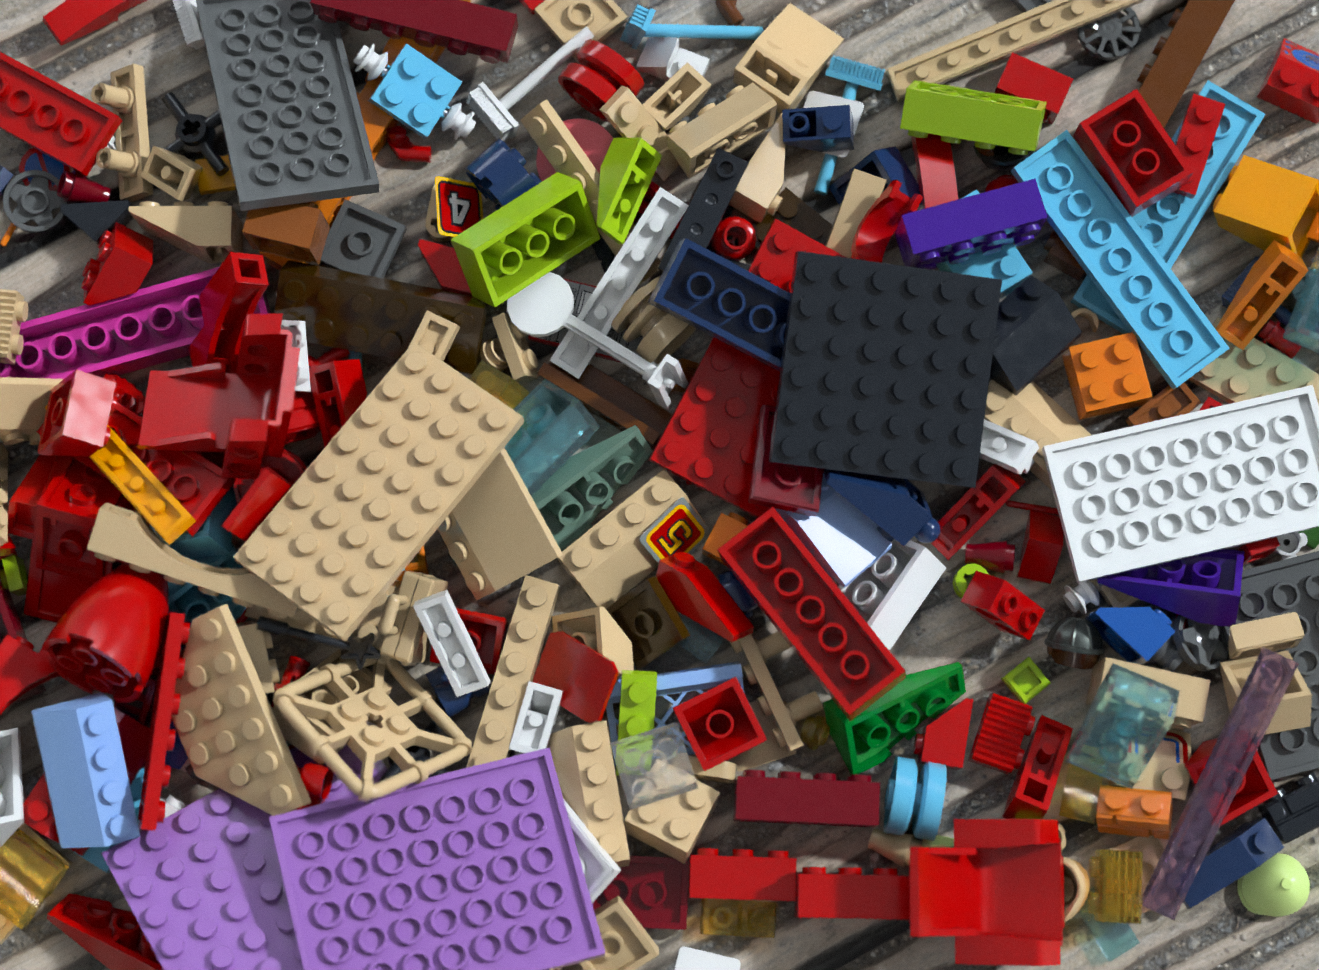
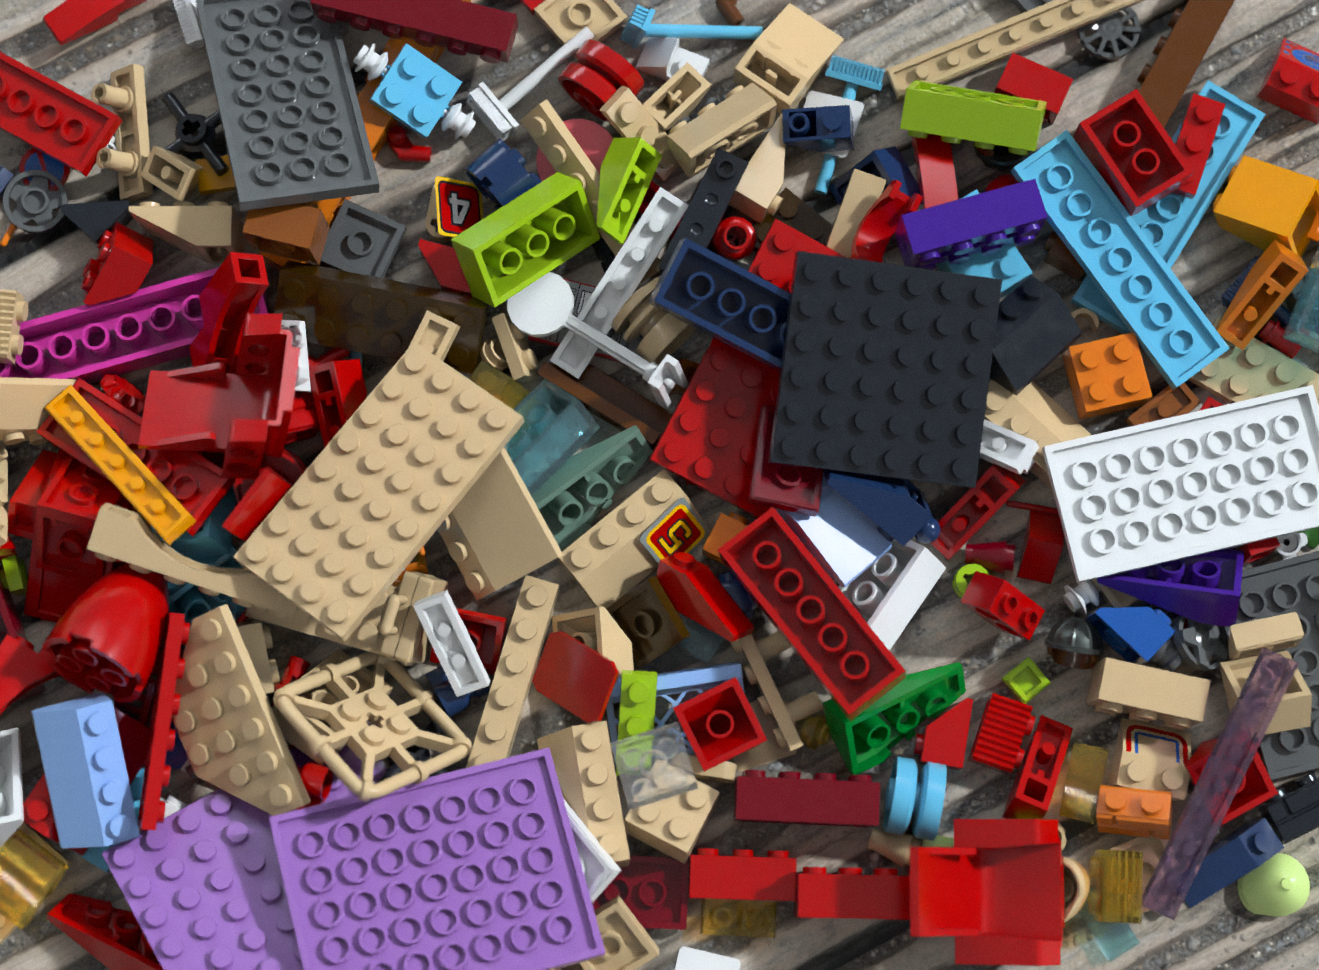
slope [37,369,117,456] -> none
dark red cone [57,170,110,203] -> none
black piece [256,616,381,670] -> none
white slope [509,681,563,753] -> none
clear light blue slope [1066,663,1180,789] -> none

